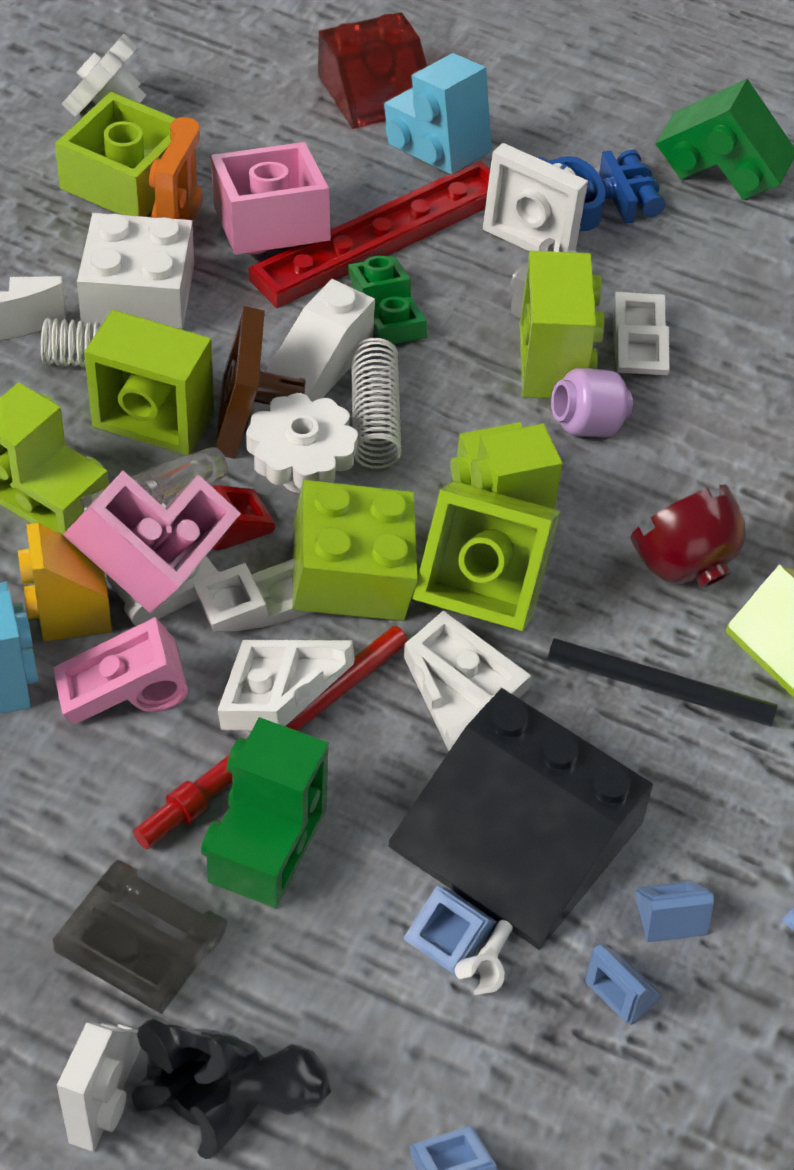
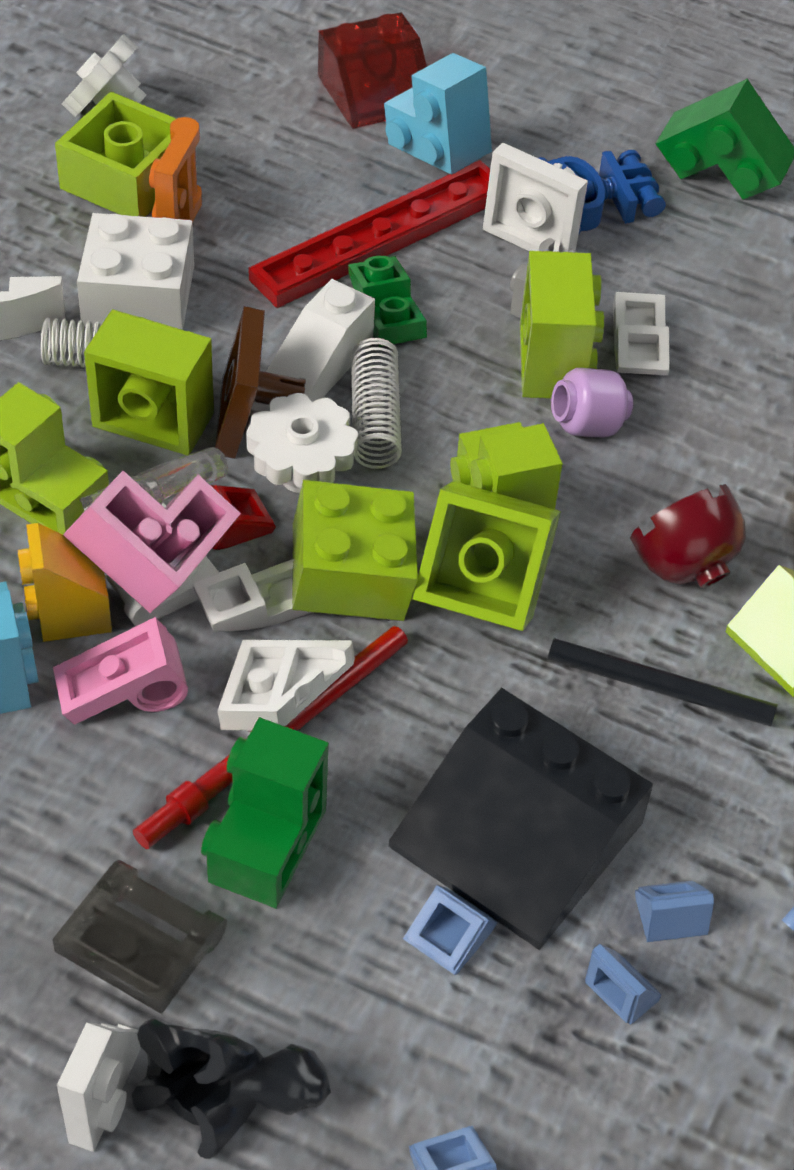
bright pink brick [210,142,331,255] -> none
white wing [404,611,531,751] -> none
white hand [455,920,513,996] -> none

